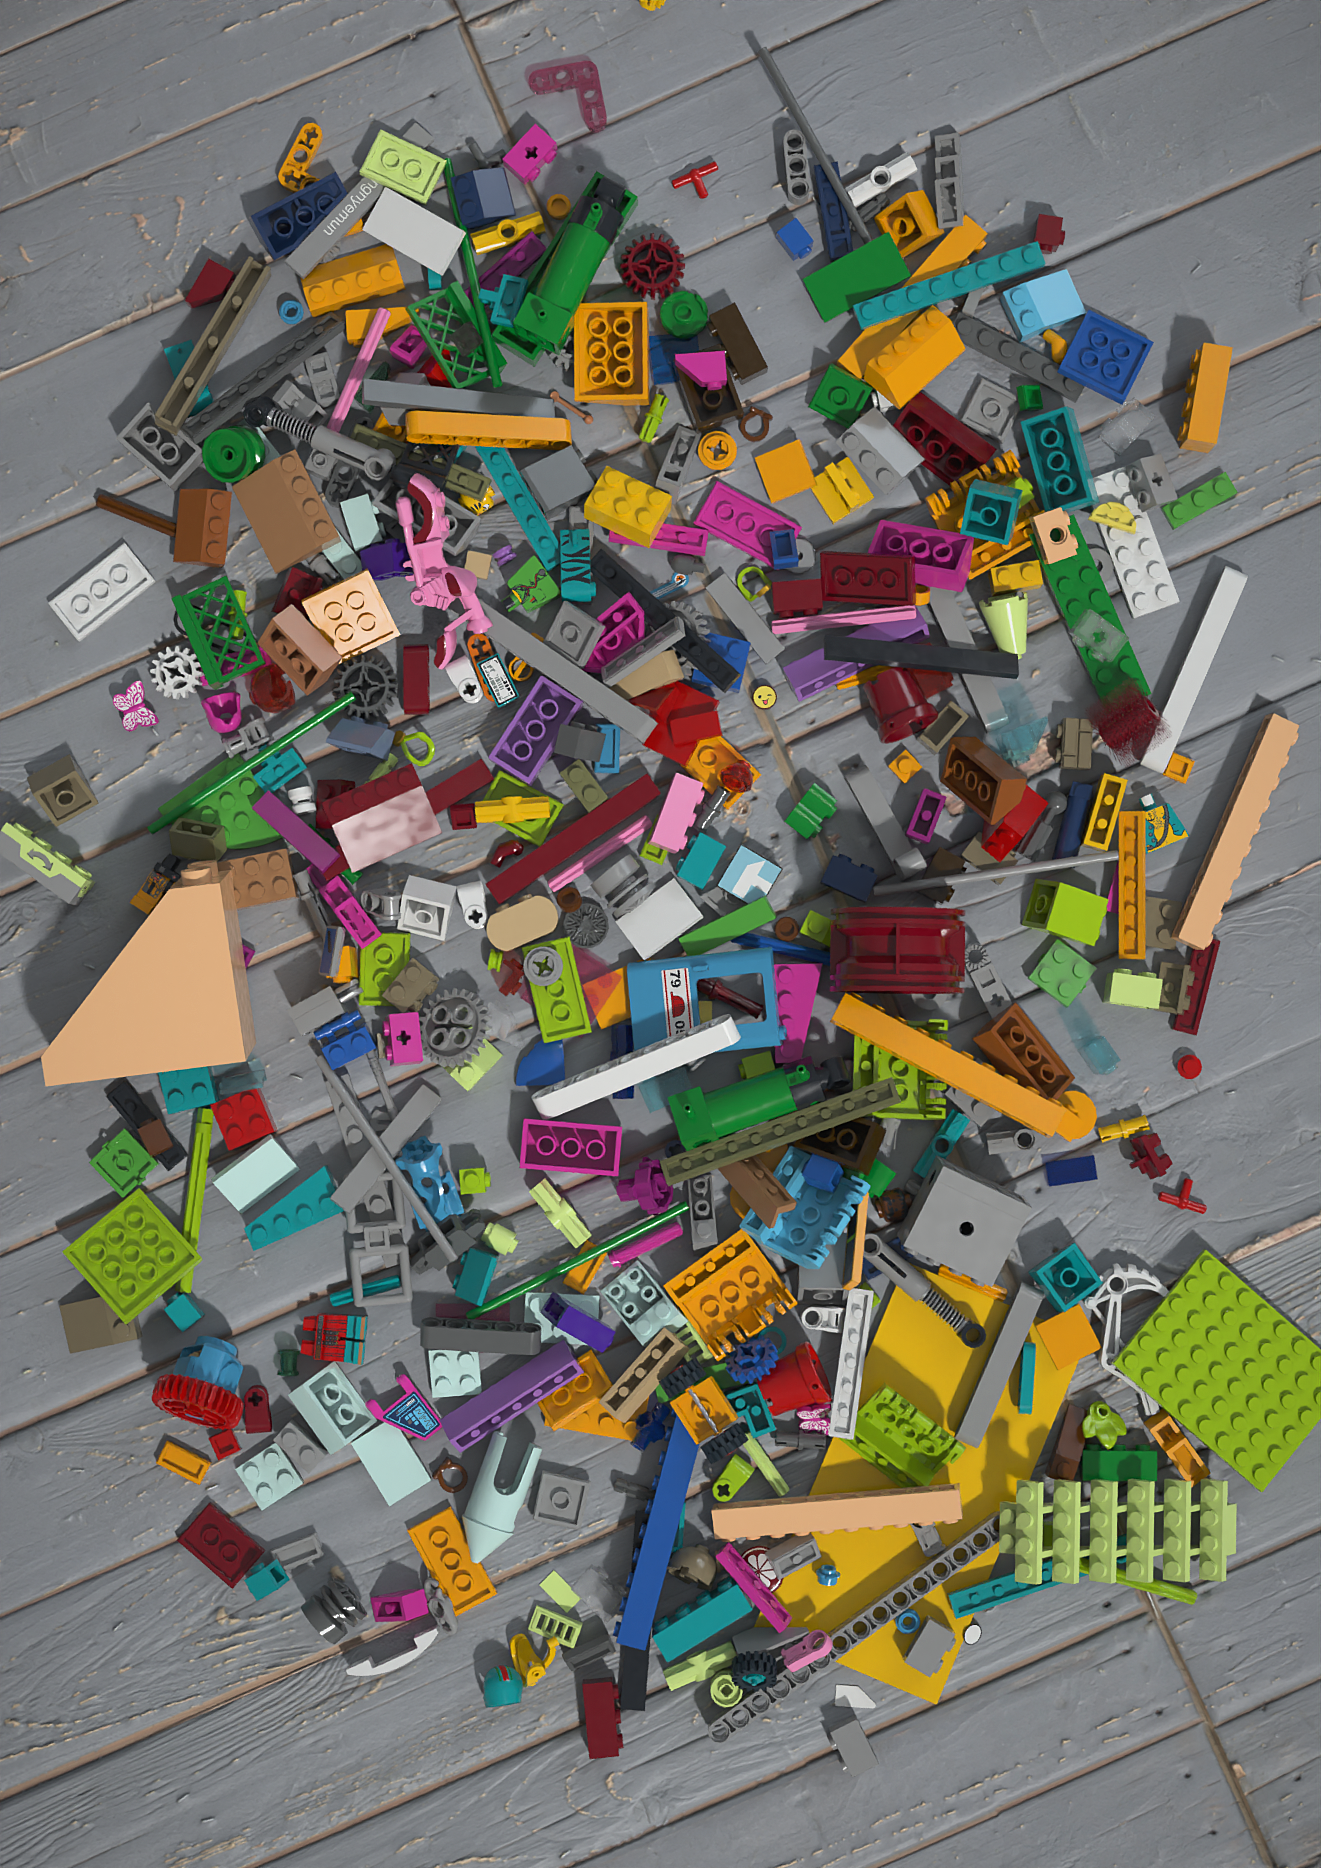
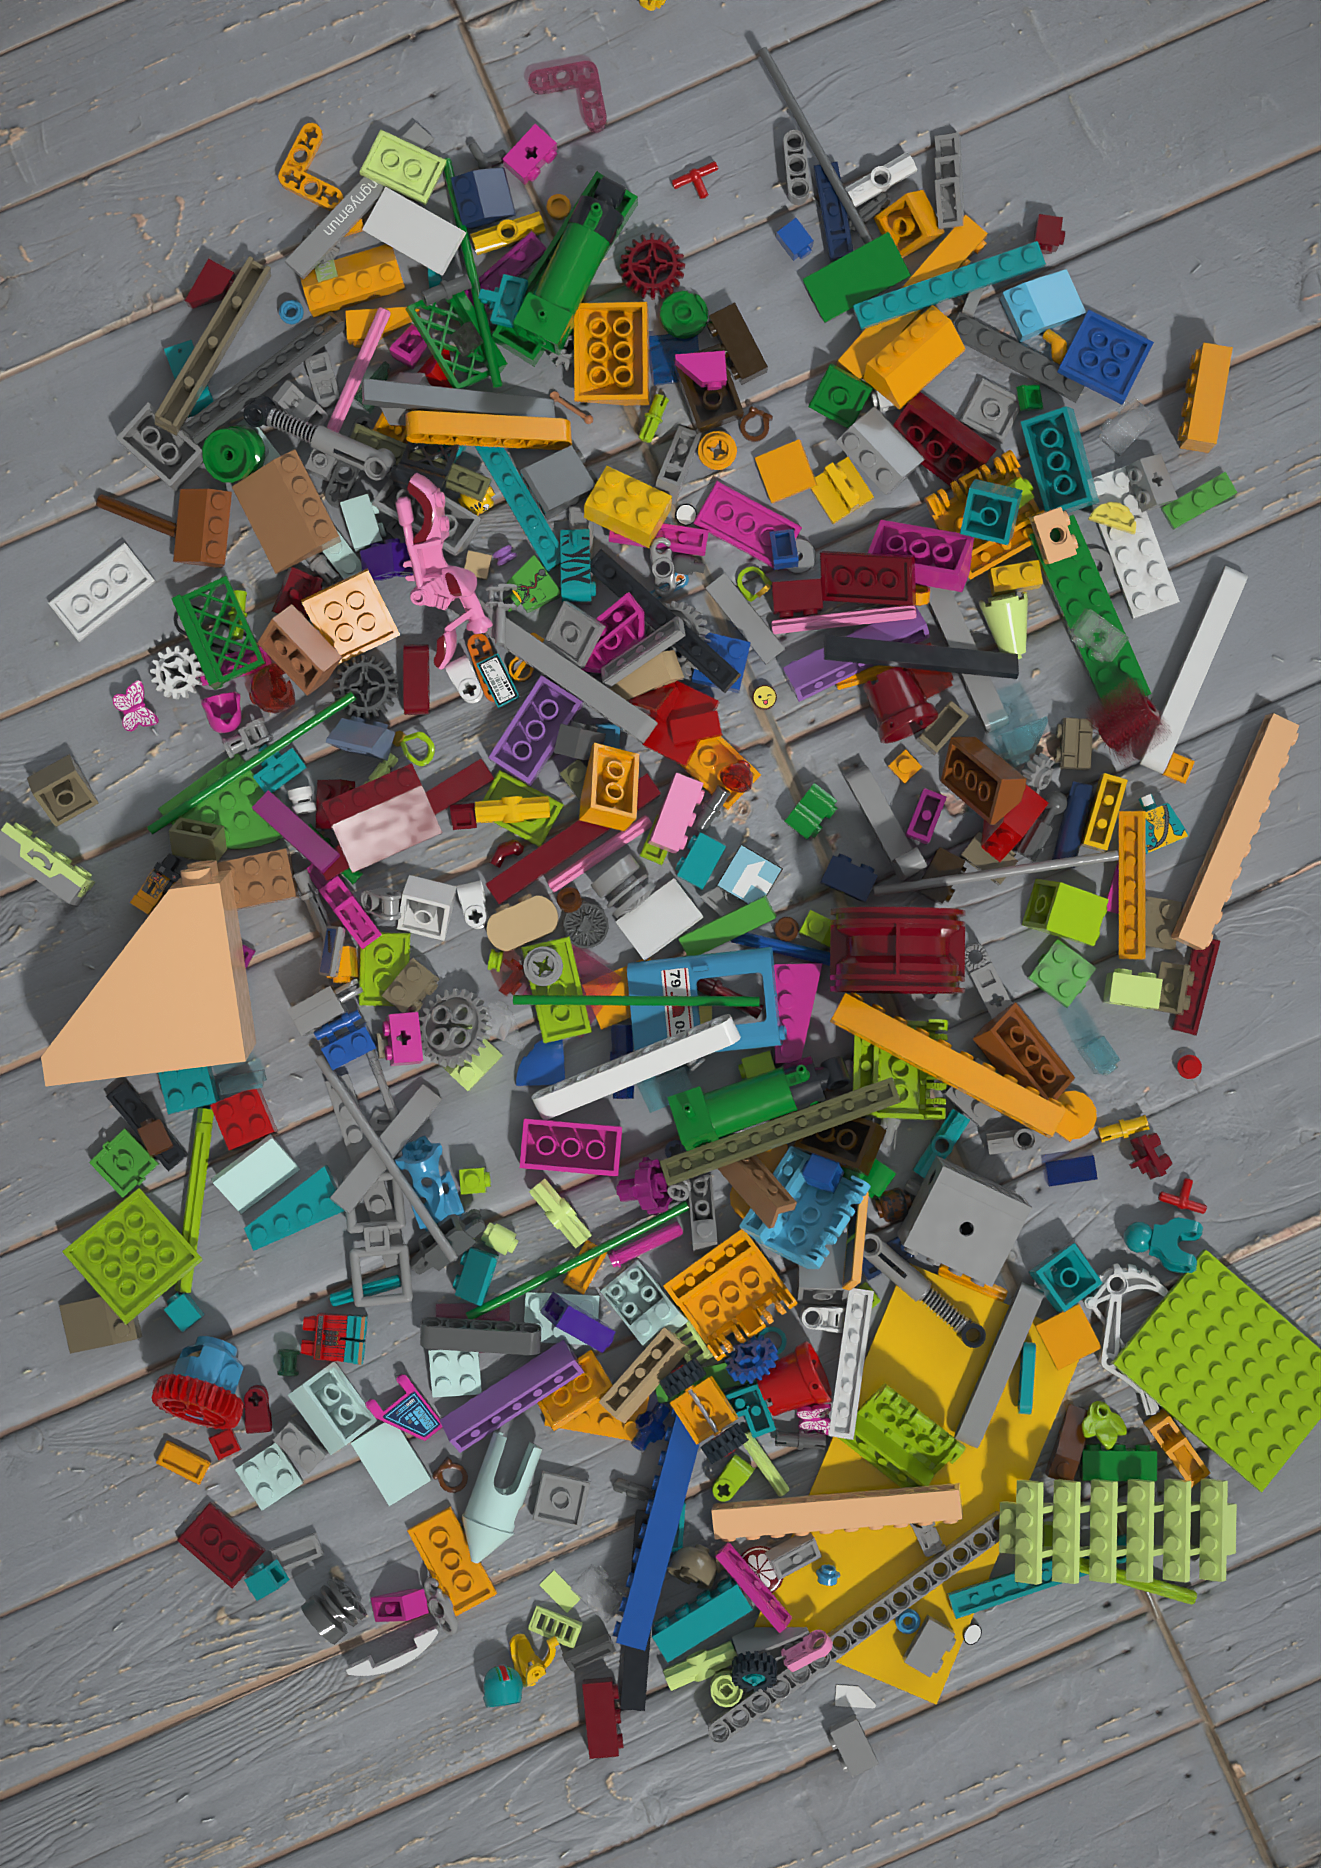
dark blue wedge [248,172,348,261] -> none
none -> yellowish green sticker [315,259,338,282]
none -> dark grey pin [421,274,472,306]
none -> light grey piece [485,584,517,646]
none -> green piece [513,995,760,1006]
none -> light orange slope [579,743,640,831]
none -> light grey piece [650,537,676,597]
none -> light grey bush [667,1180,692,1201]
none -> white sticker [675,504,697,526]
none -> light grey gear [1021,753,1054,794]
none -> teal piece [1124,1217,1203,1273]

